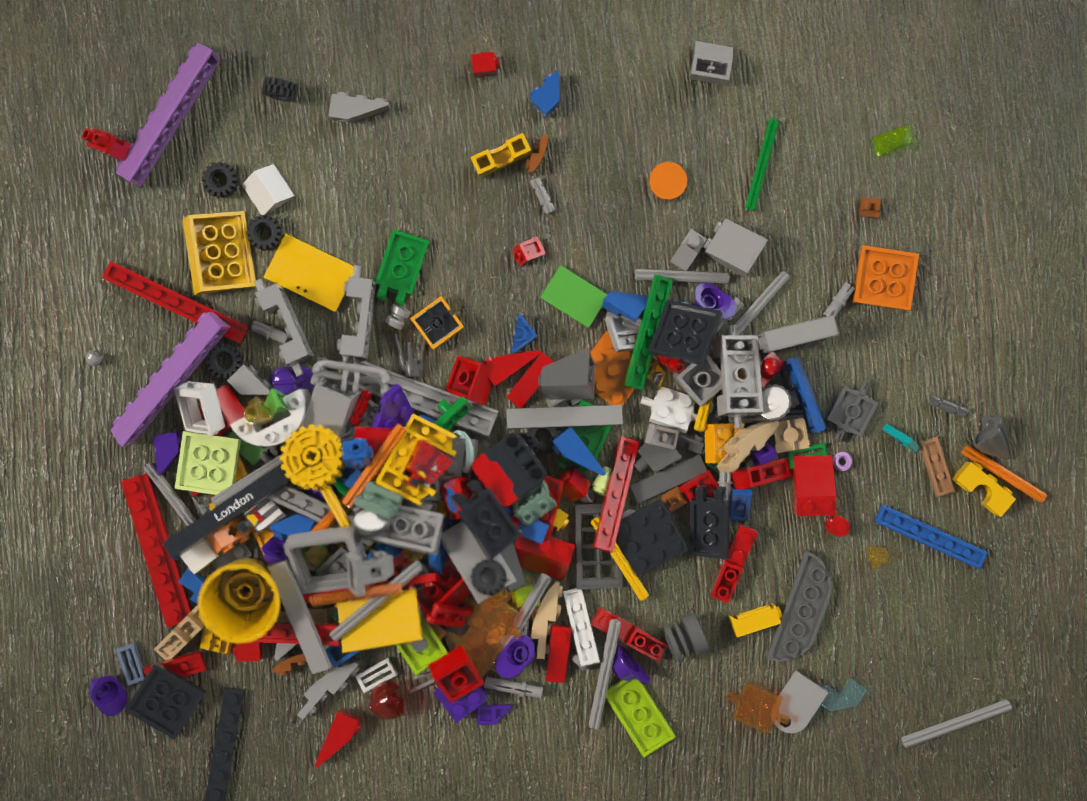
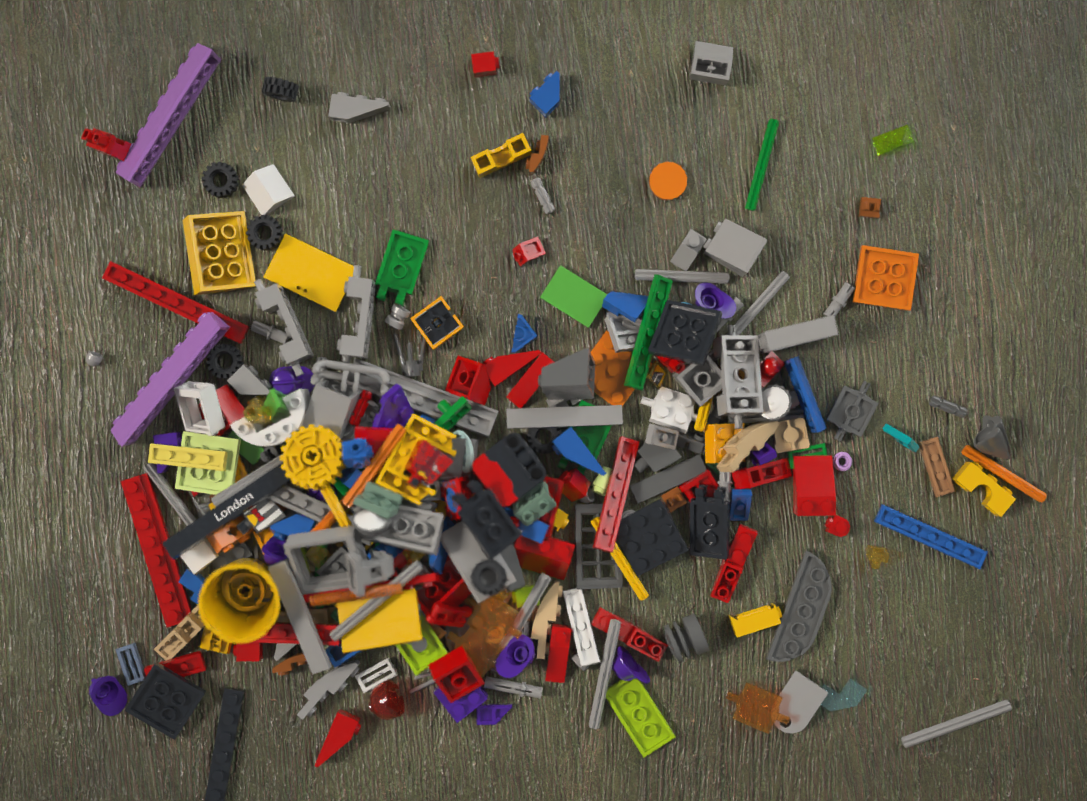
none -> light yellow tile [148,444,228,471]

